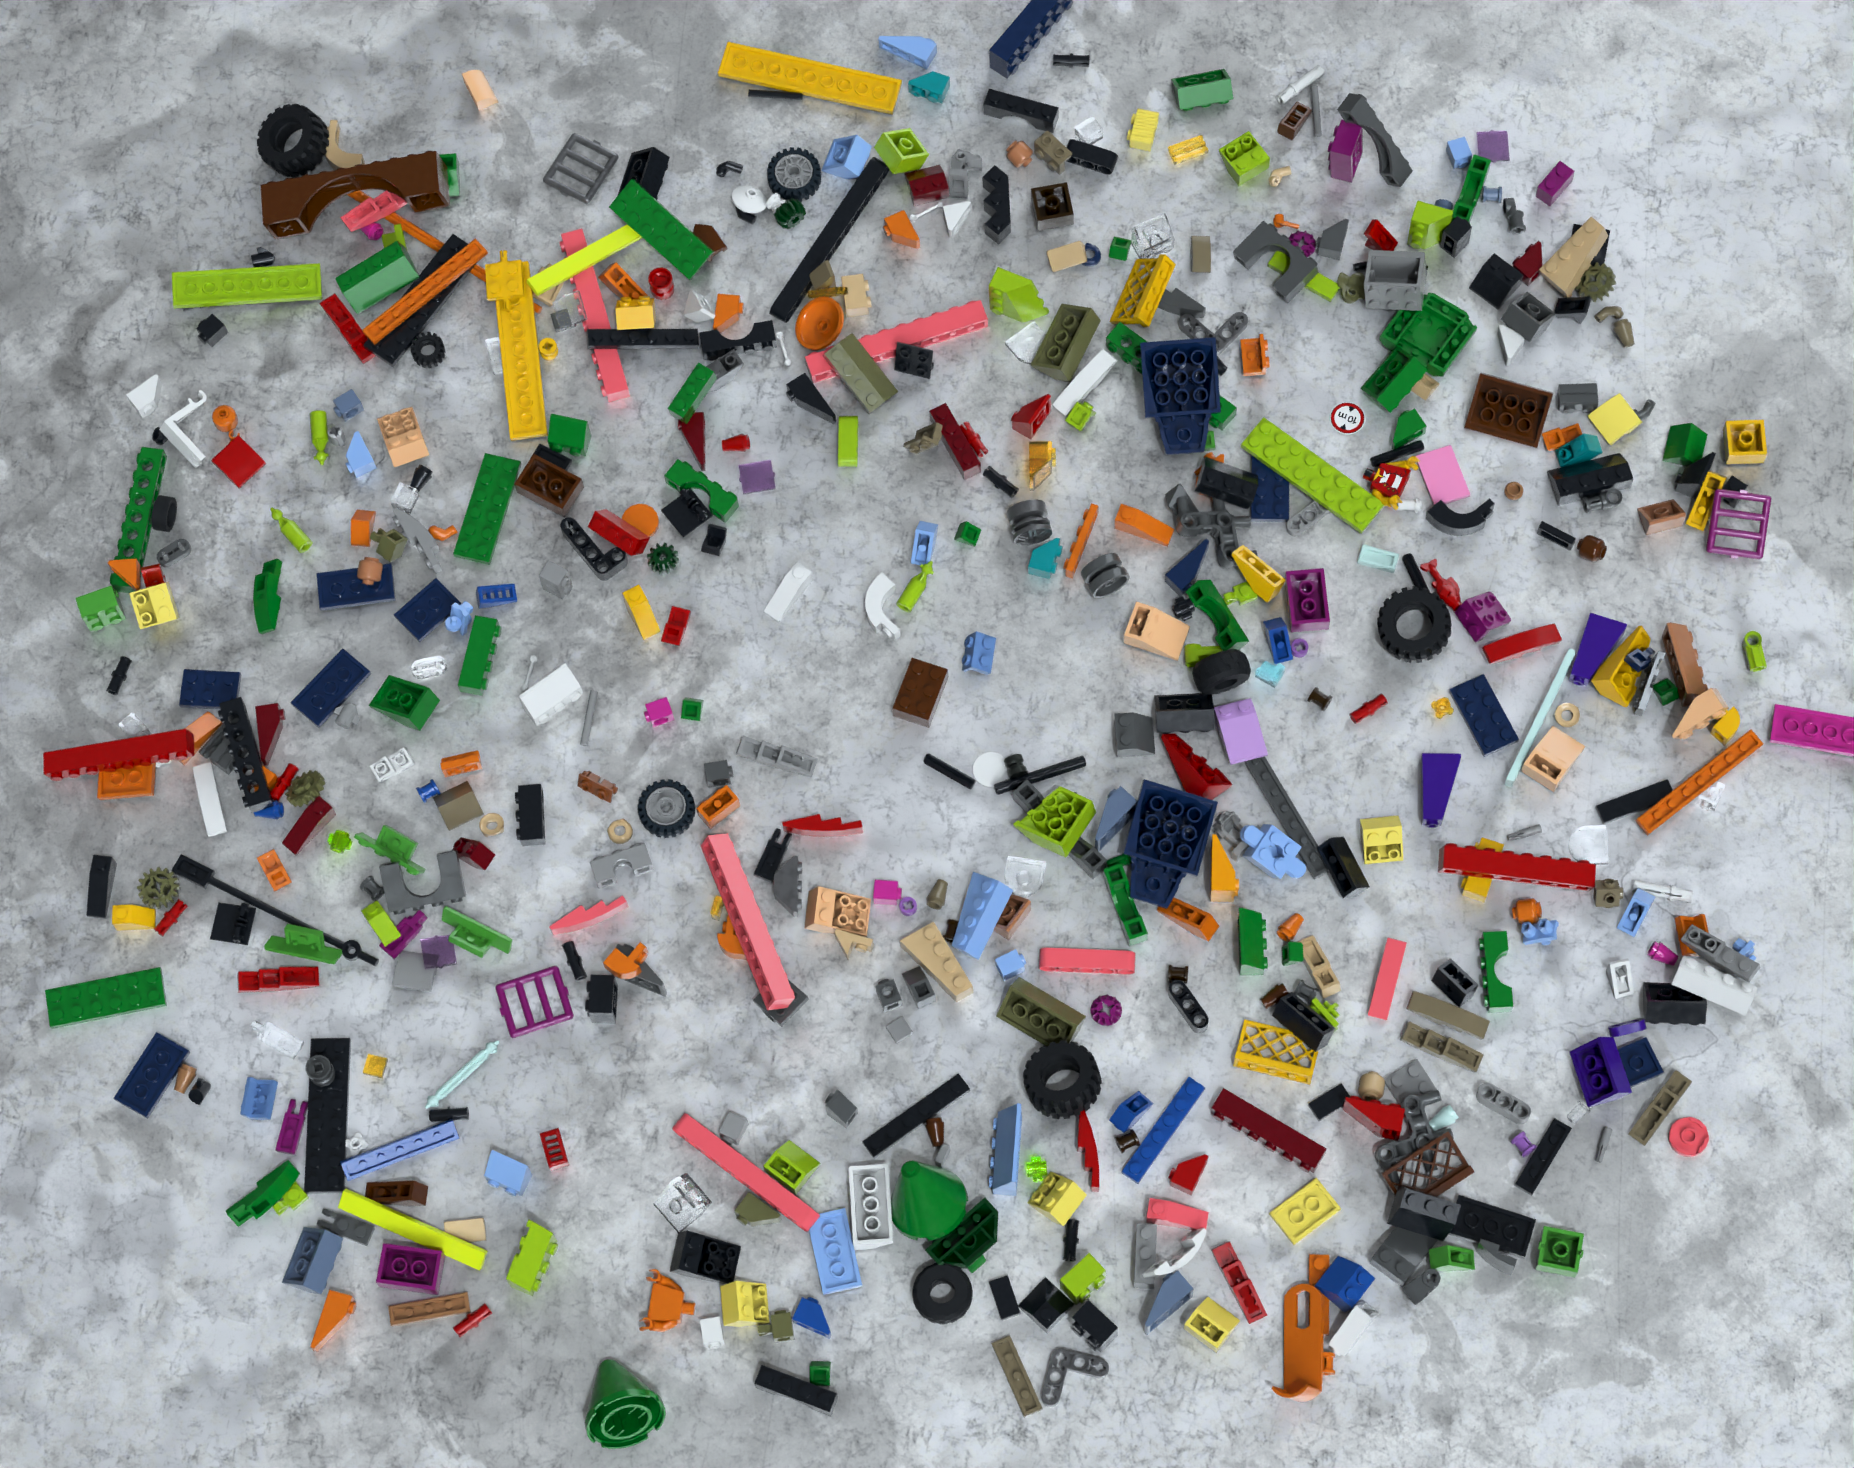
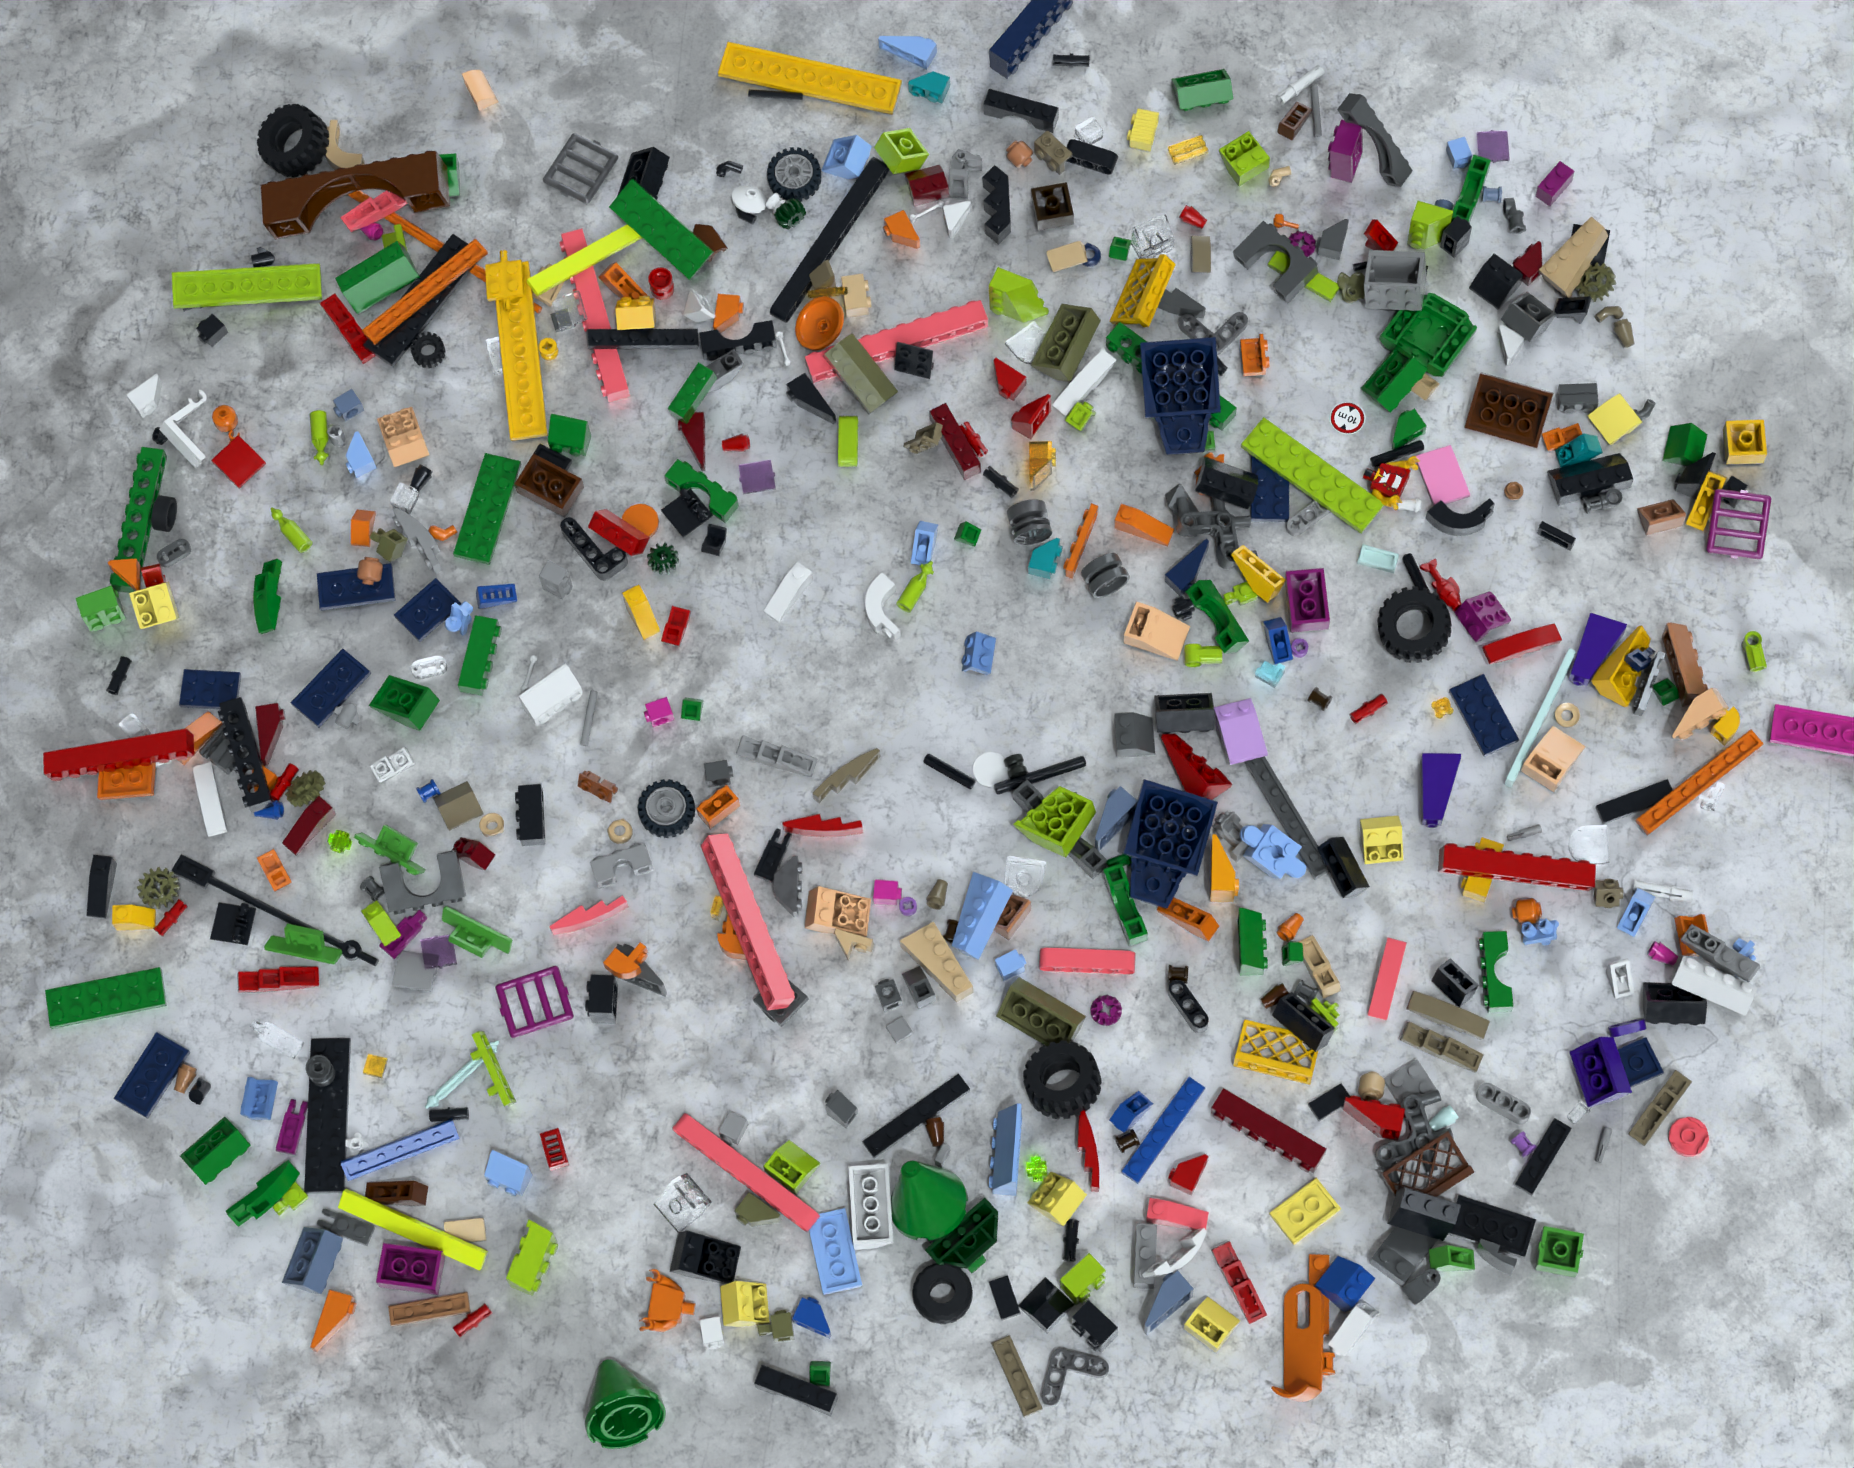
orange bracket [440,751,482,778] -> none
black pin [562,941,587,981] -> none
reddish brown brick [892,658,949,728] -> none
black tyre [1192,649,1251,695] -> none
reddish brown head [1577,535,1607,562] -> none
none -> green slope [180,1117,251,1185]
none -> lime hinge [470,1031,516,1106]
none -> dark tan slope [813,748,881,804]
none -> red slope [994,358,1027,401]
none -> red cone [1179,205,1207,229]

